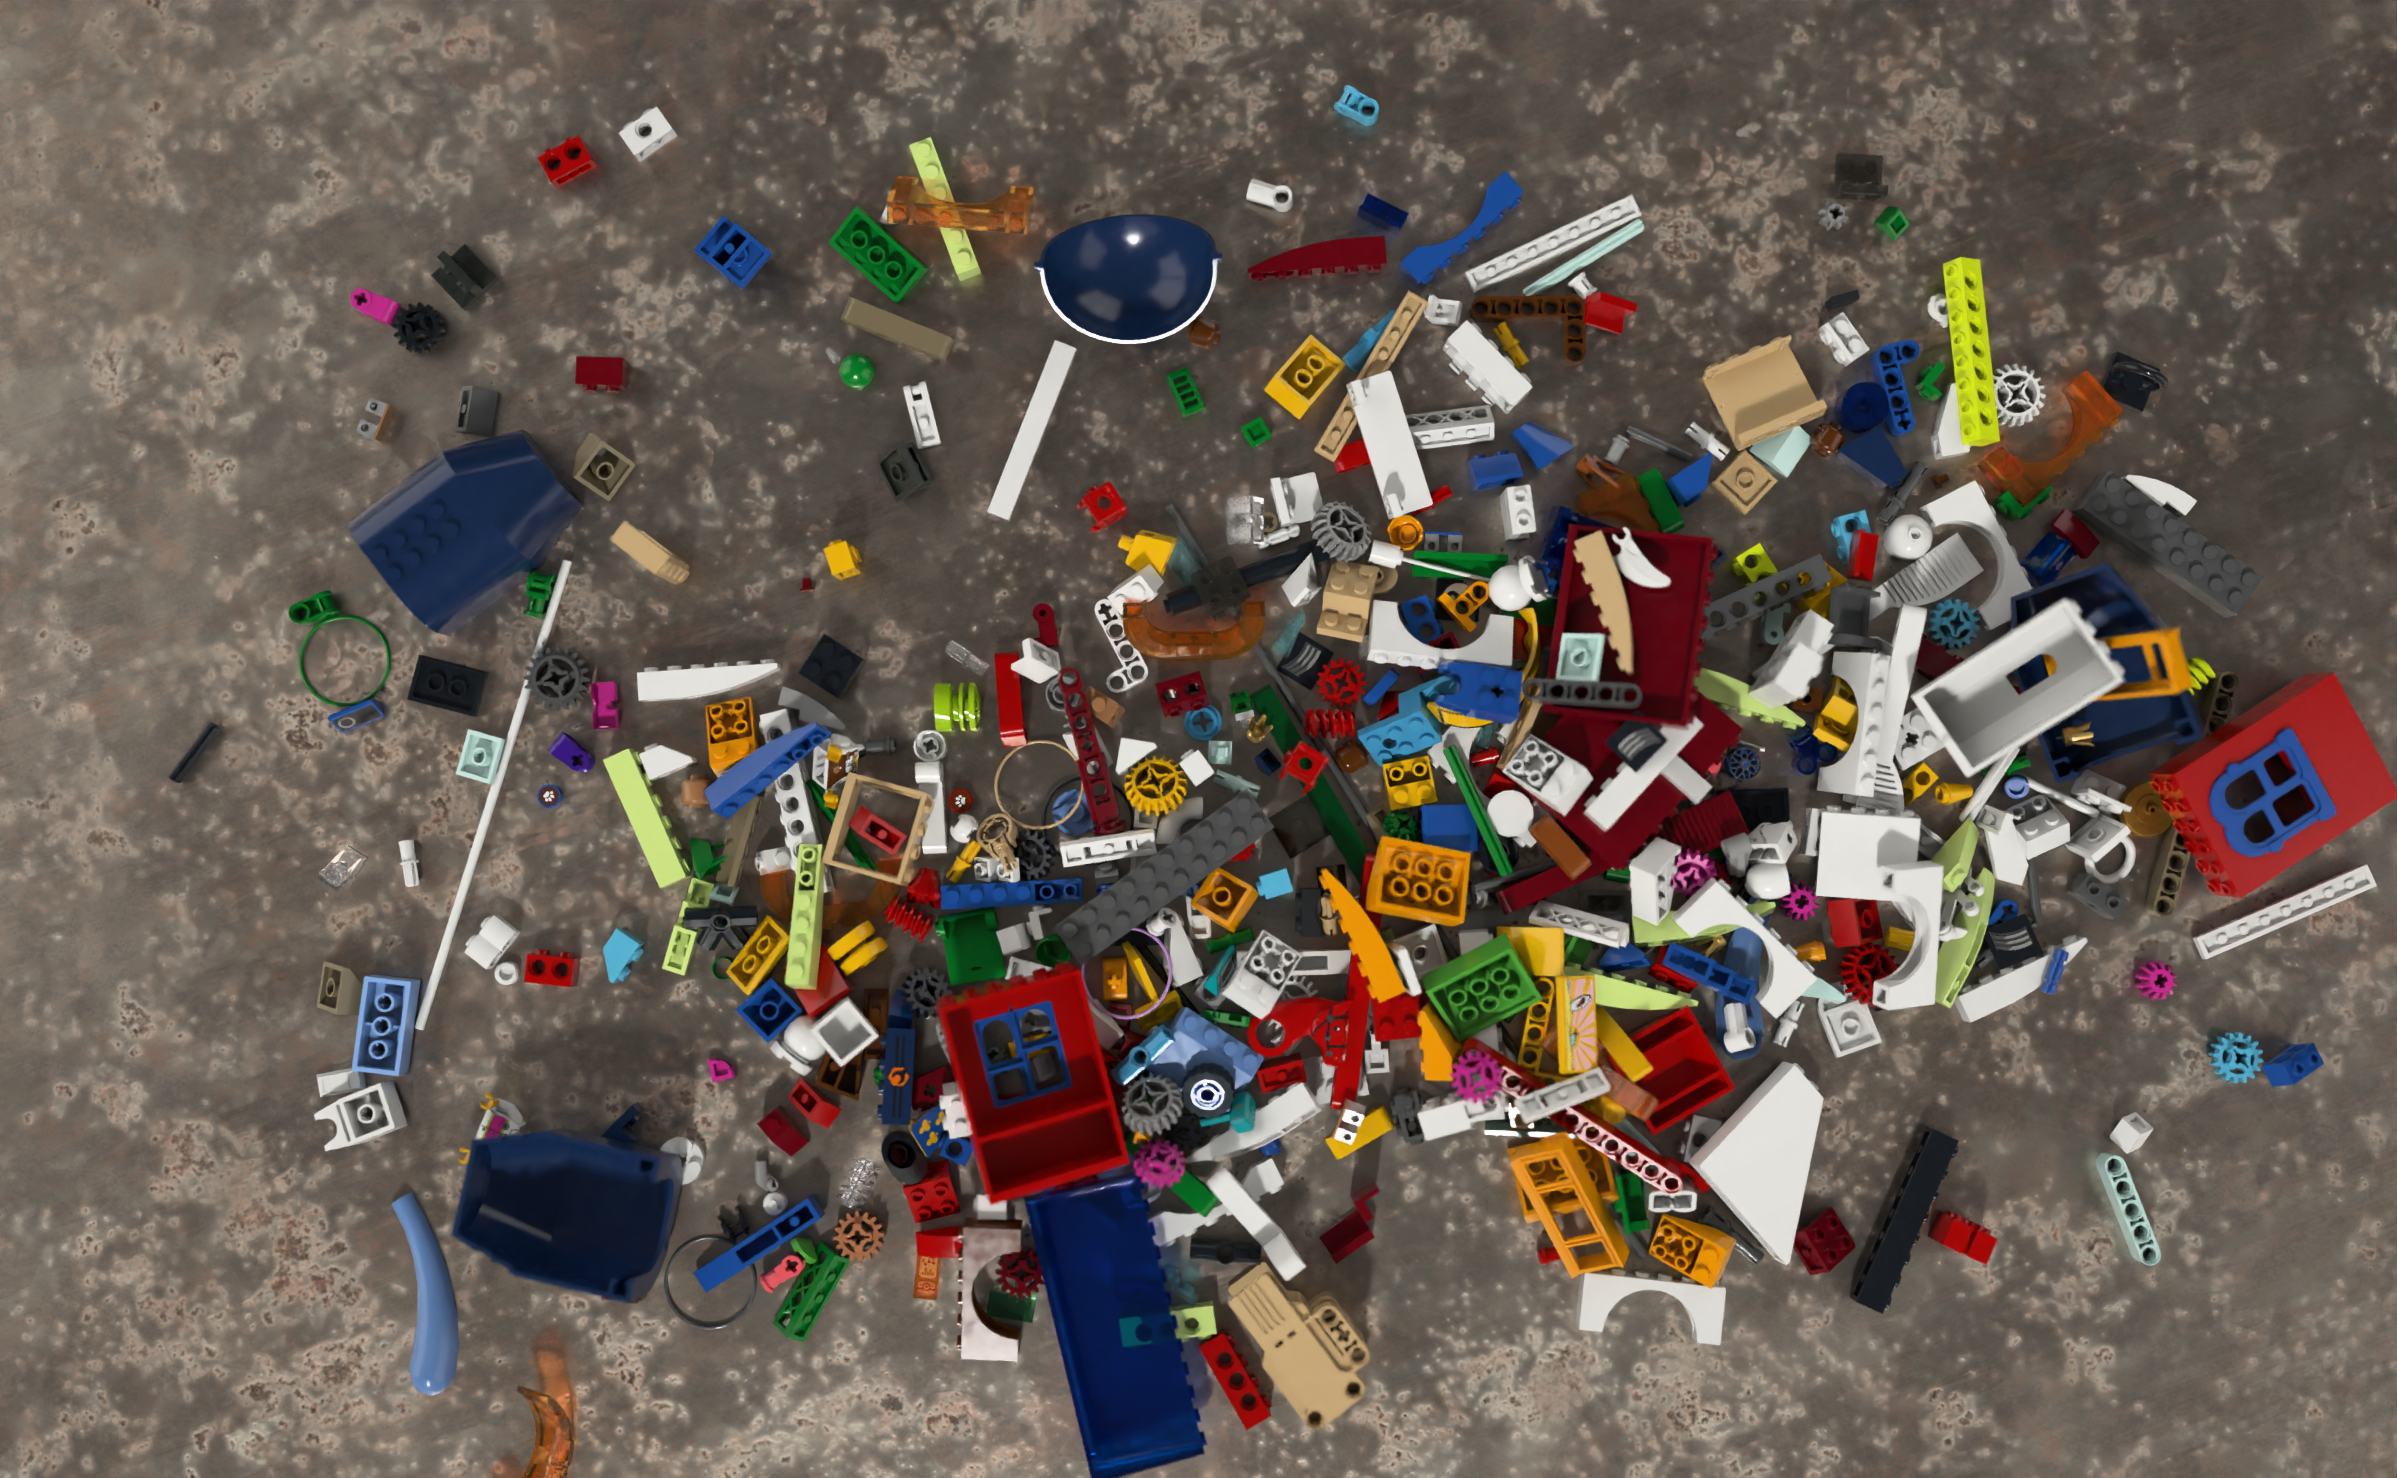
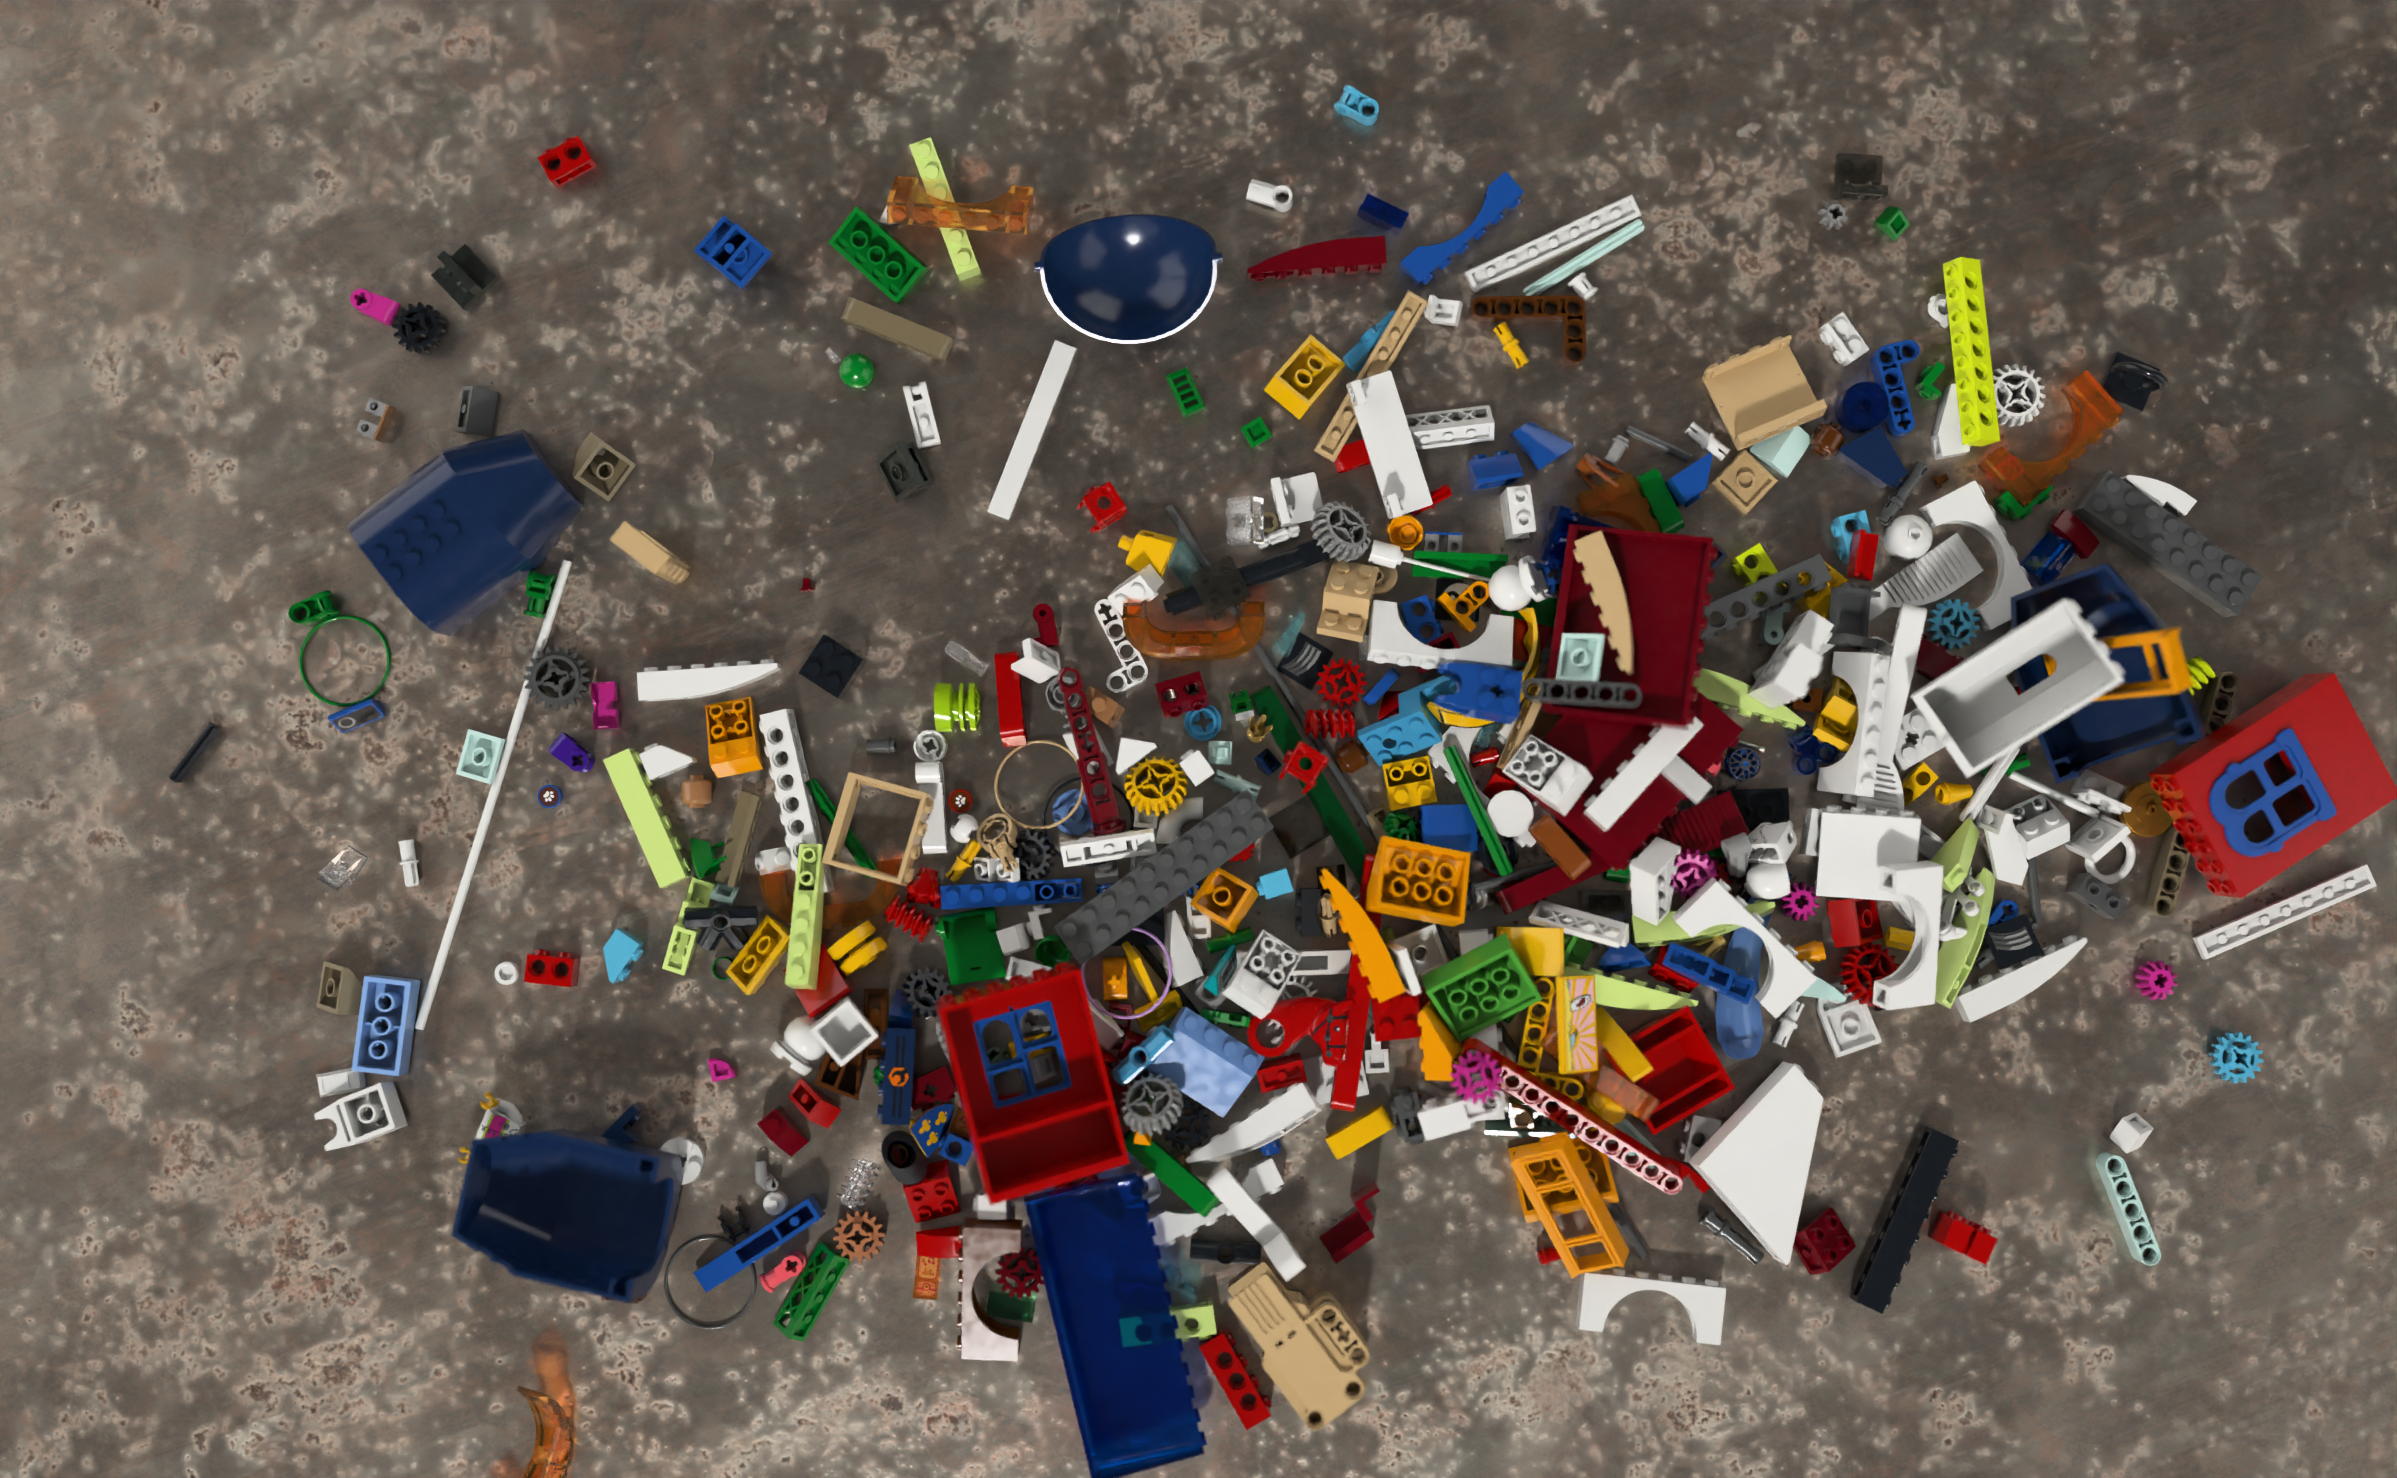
medium blue animal [391,1192,459,1395] -> none
black tile [407,654,489,717] -> none
white brick [465,915,520,969] -> none
dark red brick [575,356,629,393] -> none
white brick [619,106,678,162] -> none
blue slope [704,722,832,819] -> none
blue slope [735,977,803,1043] -> none
light grey slope [778,686,848,731] -> none
bright green tile [790,1238,818,1264] -> none
torso [812,734,866,809] -> none
yellow brick [824,539,862,580] -> none
red slope [848,805,907,856] -> none
white brick [939,1082,969,1139] -> none
dark pink gear [1133,1139,1186,1189] -> none
white bush [1146,907,1177,937] -> none
black wheel [1181,1063,1235,1118] -> none
reddish brown head [1186,316,1222,350] -> none
teal piece [1200,1092,1256,1133] -> none
white slope [1282,552,1323,607] -> none
flat silver piece [1332,1099,1366,1145] -> none
white piece [1443,320,1533,414] -> none
white hinge [1514,1067,1611,1124] -> none
red panel [1584,292,1637,334] -> none
black sticker [1605,711,1668,772] -> none
white piece [1612,527,1671,588] -> none
green door [1614,1168,1650,1235] -> none
white brick [1643,1179,1697,1212] -> none
light orange slope [1648,1214,1736,1289] -> none
white piece [1724,1003,1756,1053] -> none
black piece [1825,289,1860,311] -> none
tile [2004,774,2029,799] -> none
blue axle [2041,949,2069,995] -> none
pearl gold piece [2056,722,2094,746] -> none
blue brick [2262,1042,2324,1087] -> none

